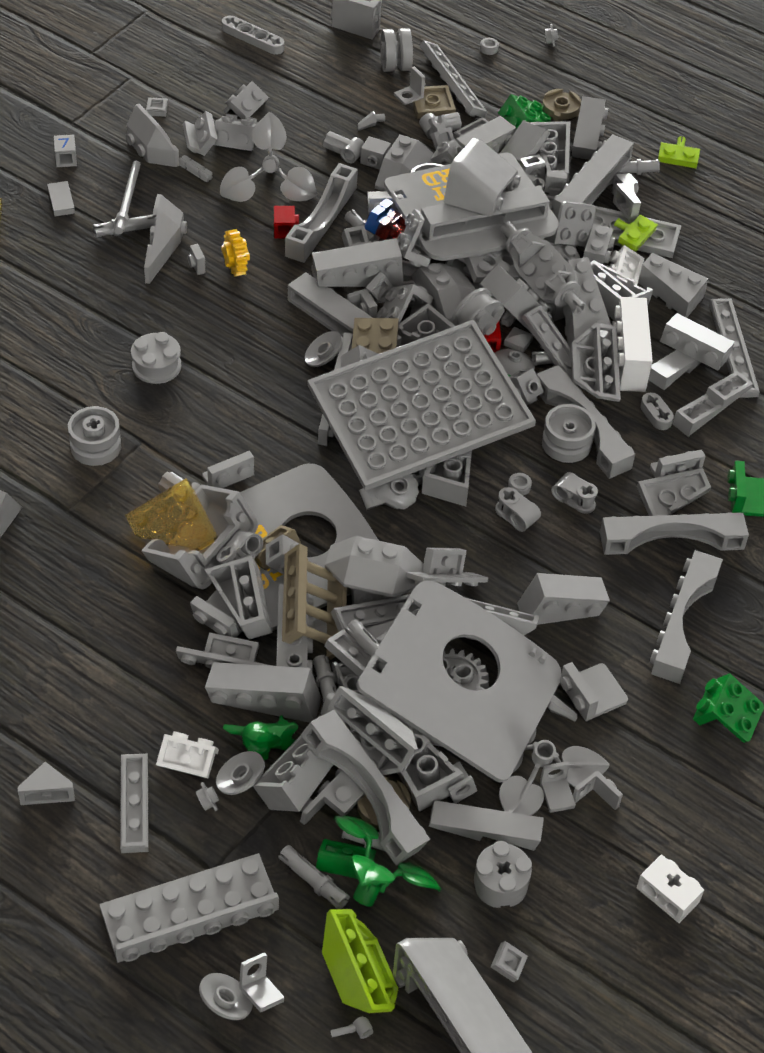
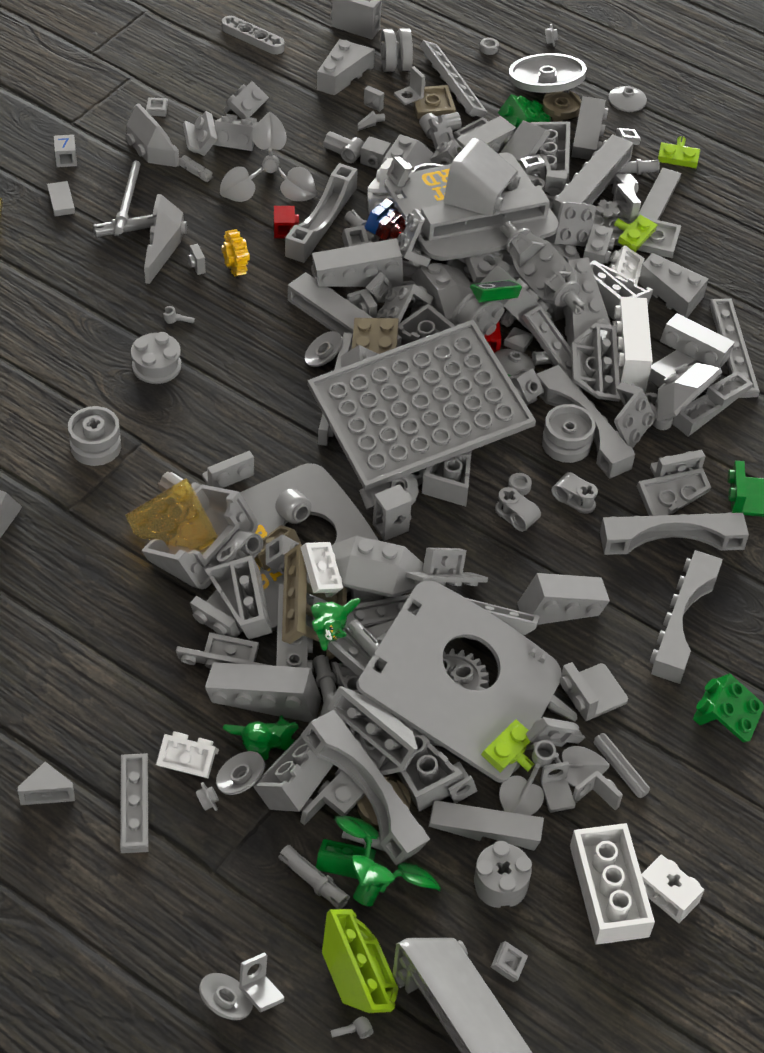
light grey bracket [99,853,279,963] -> none
none -> light grey hand [163,306,195,324]
none -> light grey head [275,489,311,524]
none -> white bracket [301,542,343,598]
none -> green animal [311,598,361,651]
none -> light grey wedge [317,39,375,95]
none -> light grey tile [364,86,384,112]
none -> white bracket [368,158,393,196]
none -> light grey brick [373,484,413,541]
none -> light grey tile [387,157,415,186]
none -> green slope [470,280,522,303]
none -> lime plate [481,719,535,773]
none -> light grey dish [509,53,586,93]
none -> light grey hinge [526,717,585,747]
none -> white brick [570,823,655,945]
none -> light grey axle [594,733,650,798]
none -> light grey plant [596,199,620,218]
none -> light grey dish [608,86,647,112]
none -> light grey bracket [614,382,656,448]
none -> light grey tile [615,128,641,145]
none -> light grey tile [638,168,682,220]
none -> light grey wedge [657,363,722,422]

